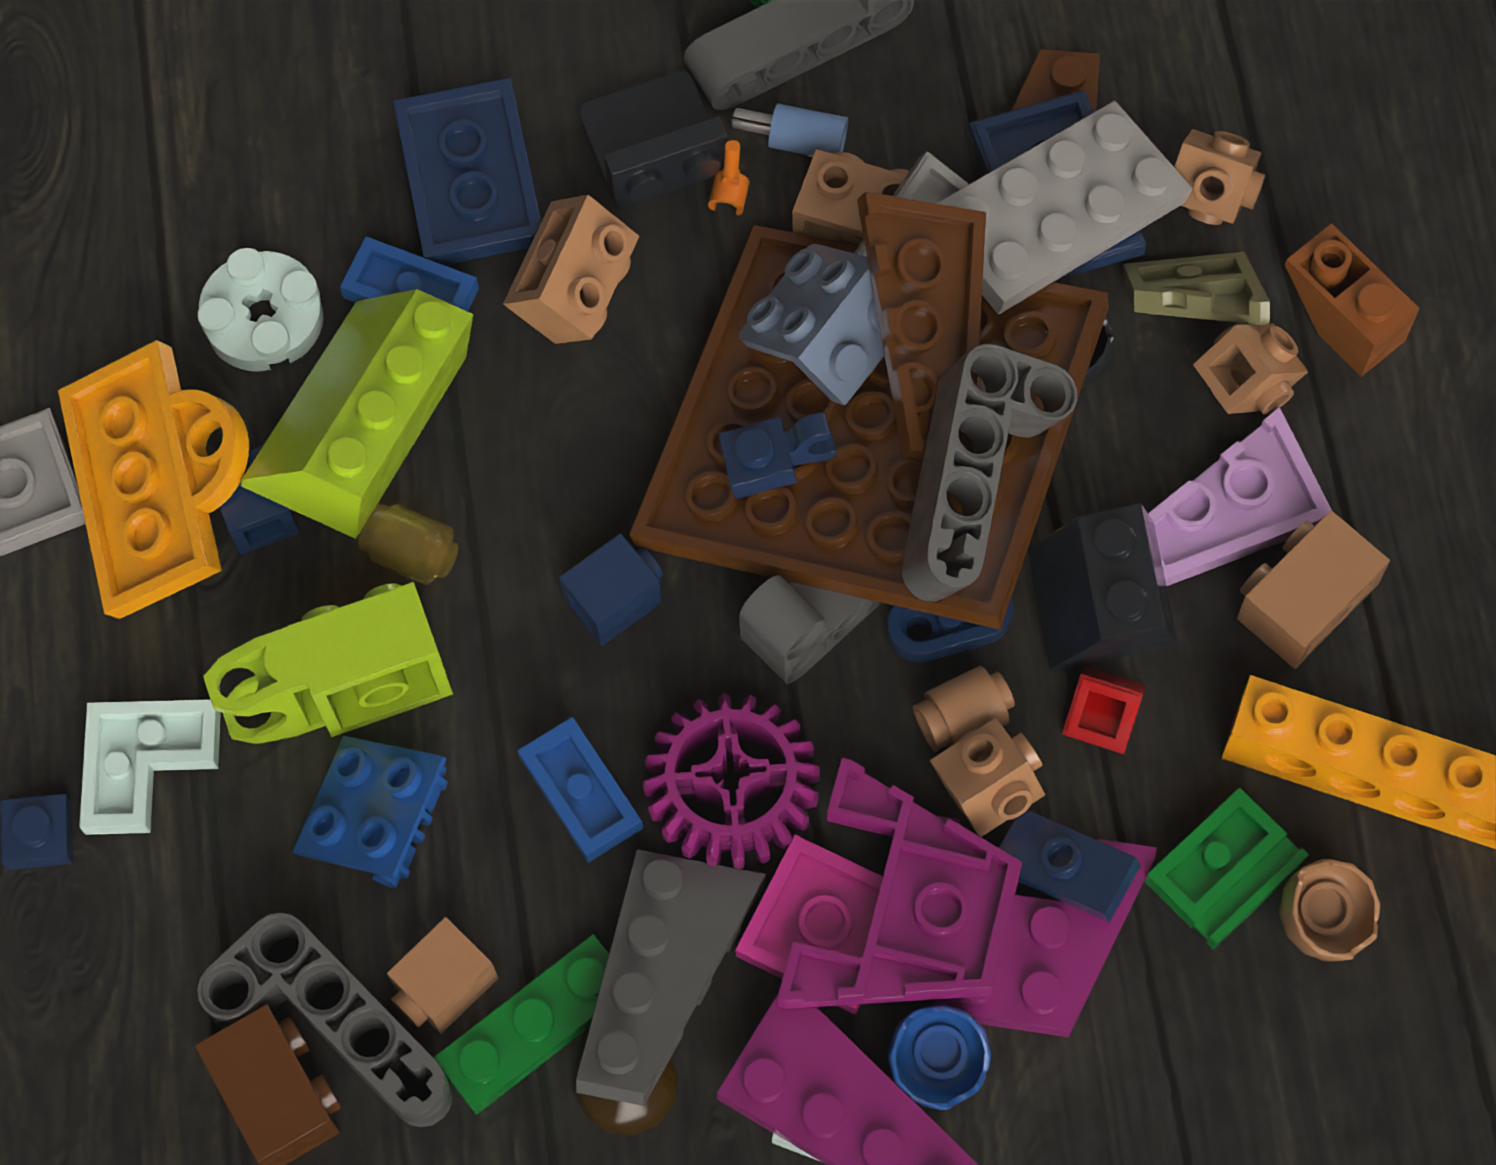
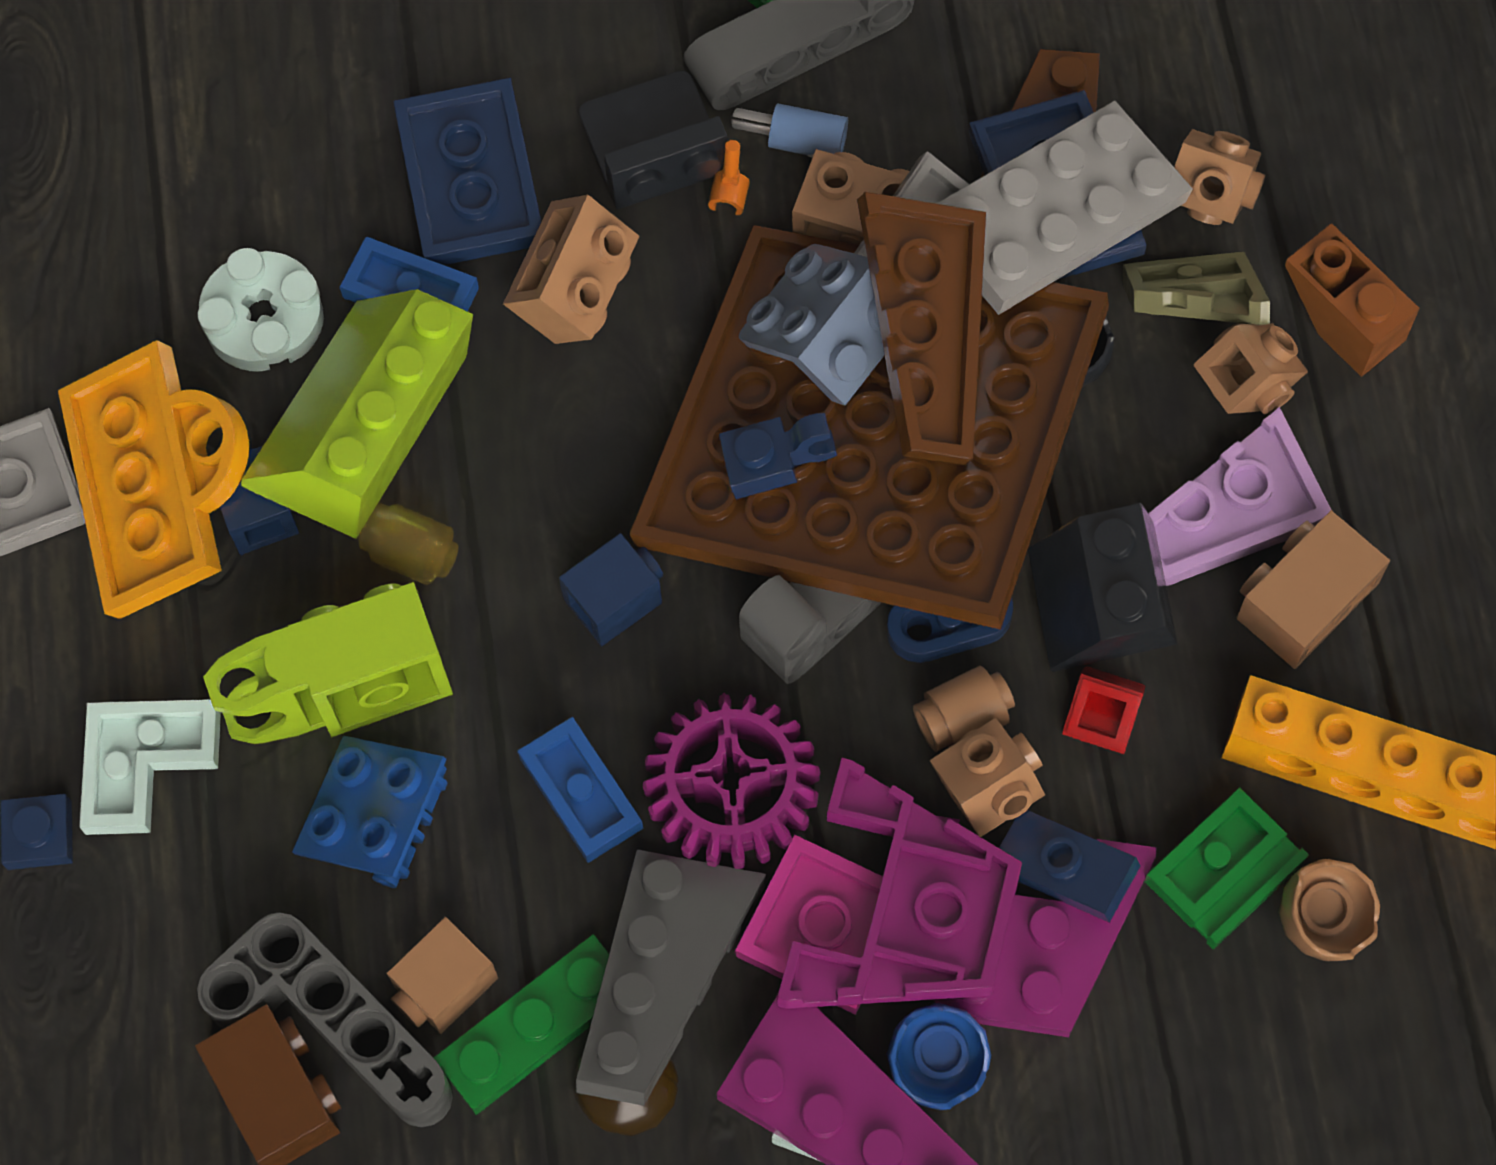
dark grey beam [902,344,1077,602] -> none

